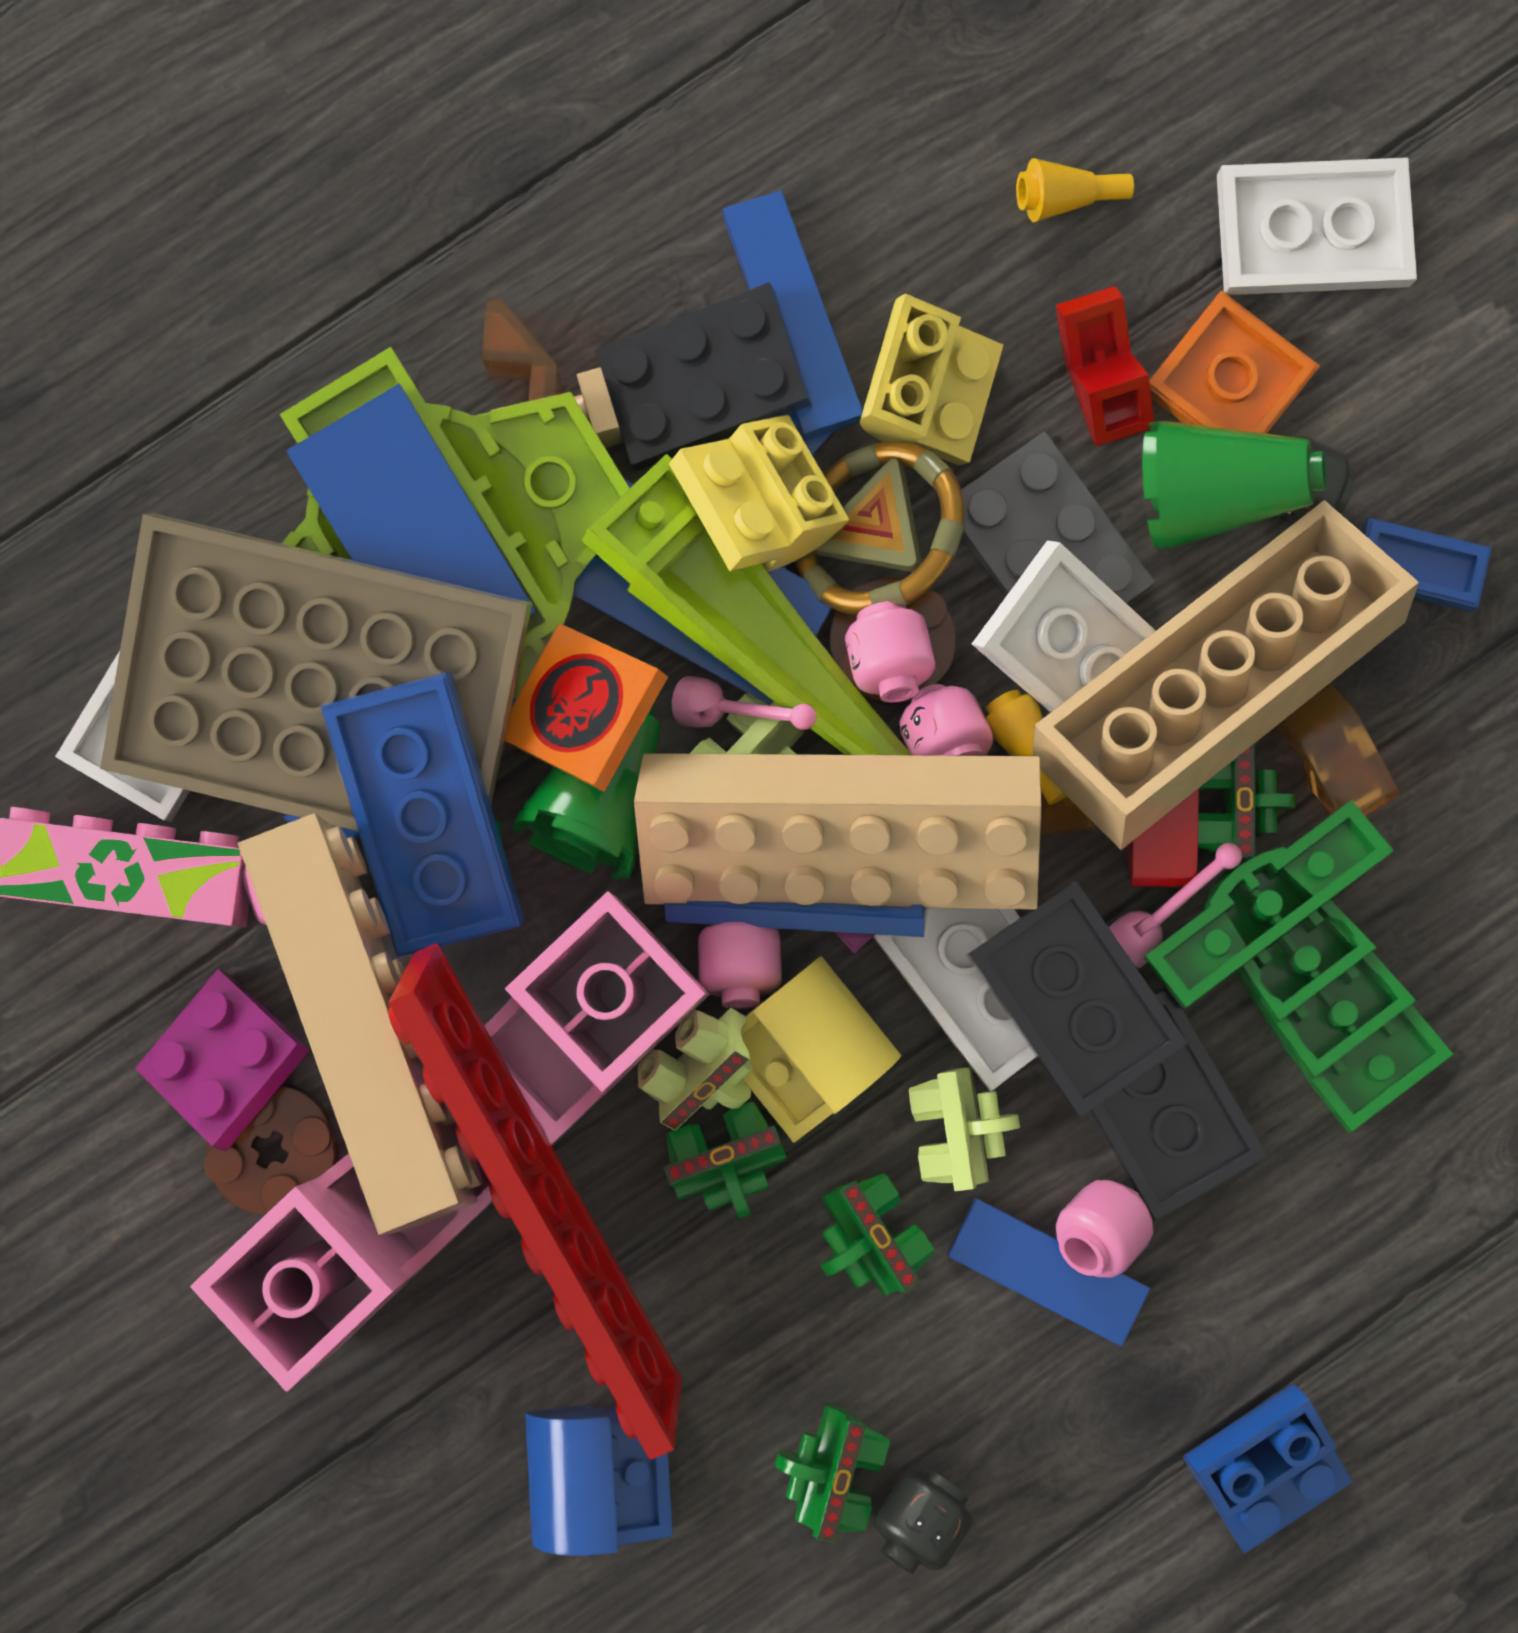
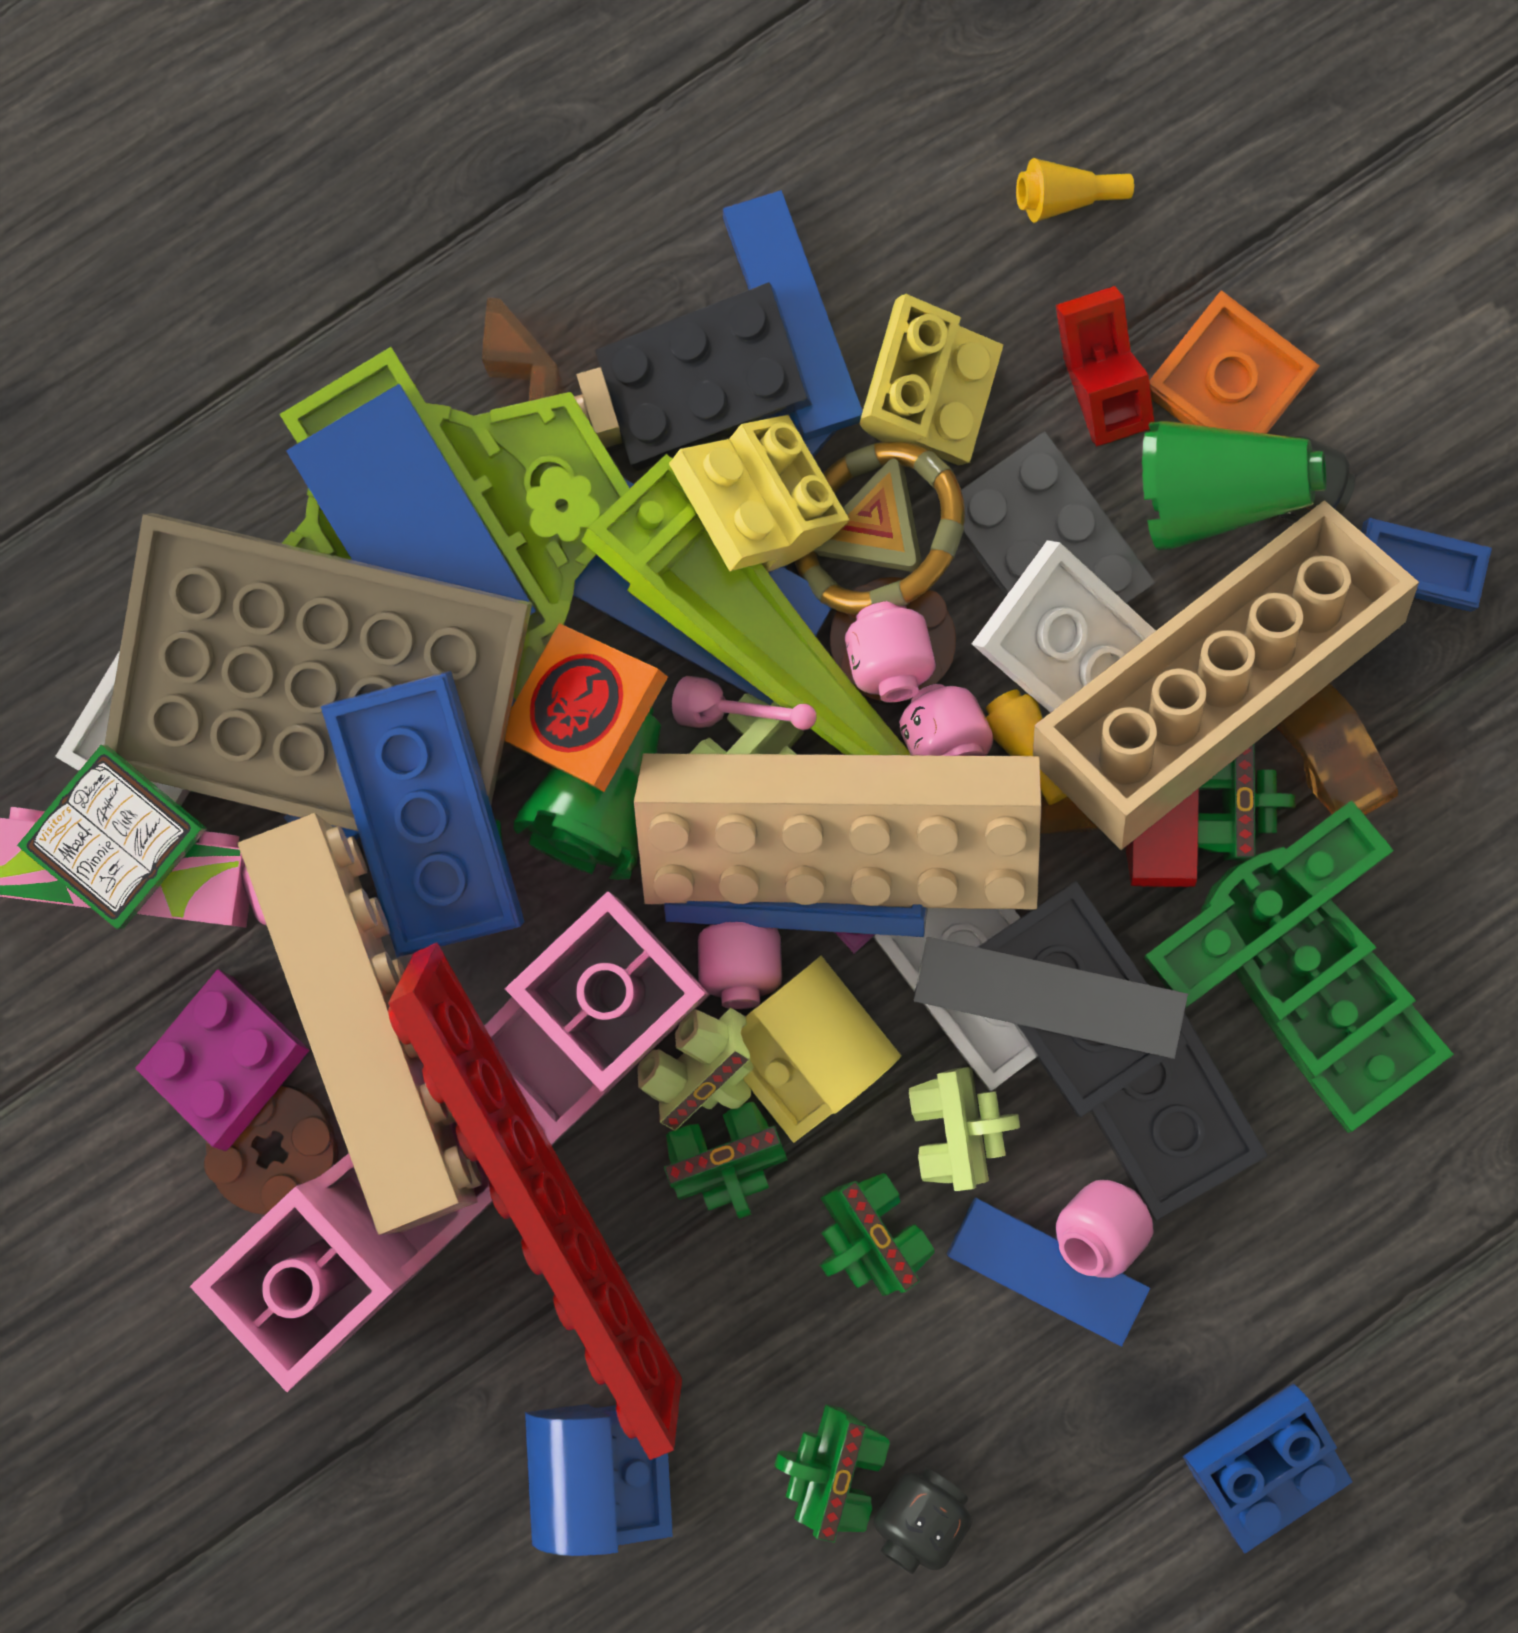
bright pink hinge [1109,843,1242,968] -> none
white plate [1217,158,1417,295] -> none
none -> tile [17,745,207,930]
none -> lime plant [526,467,600,542]
none -> dark grey tile [913,937,1188,1059]

